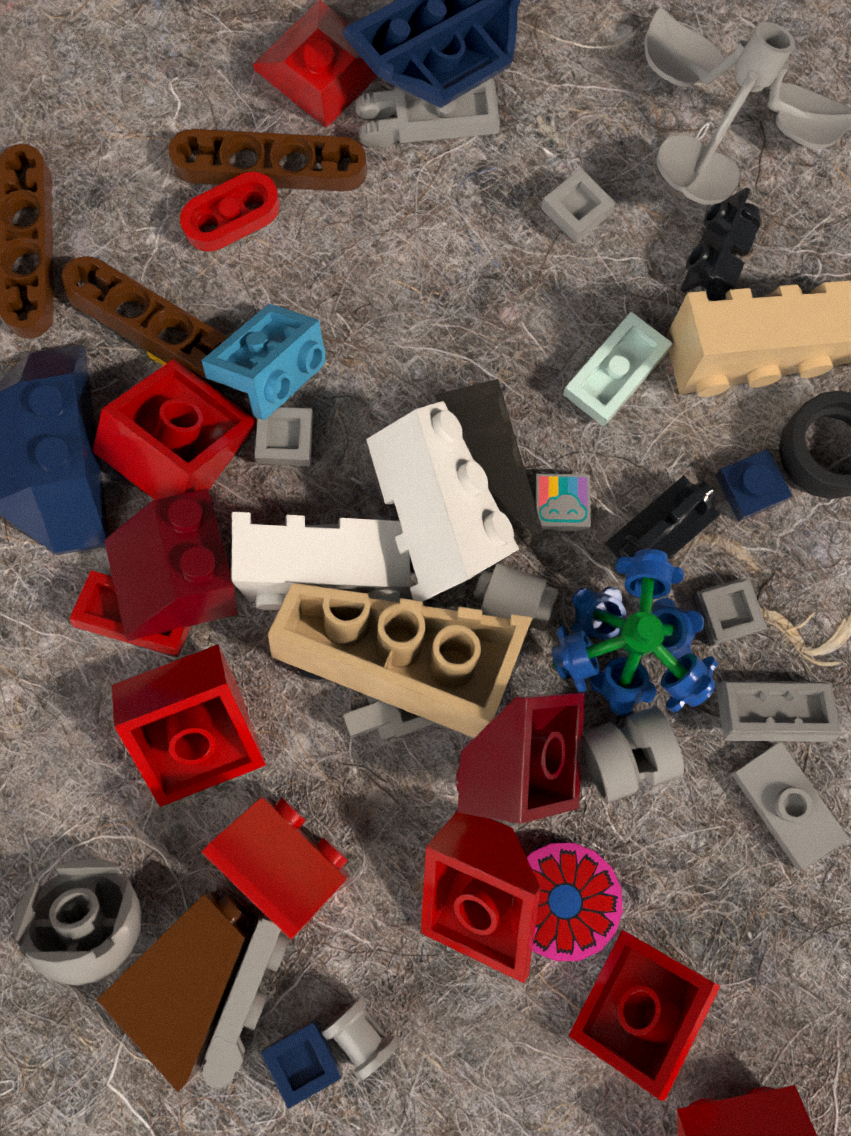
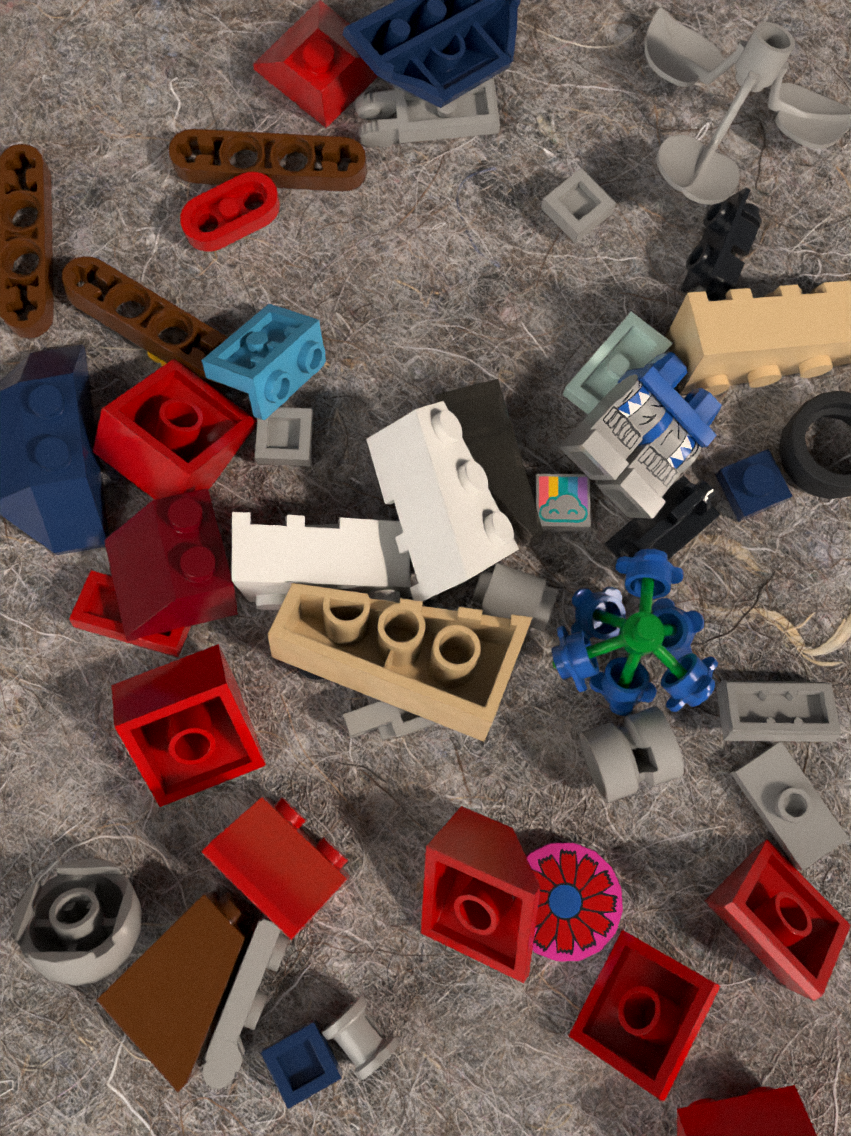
dark red slope [456,692,585,824] -> none
light grey tile [693,577,767,647] -> none
none -> hips [559,352,722,519]
none -> red slope [704,839,851,1001]

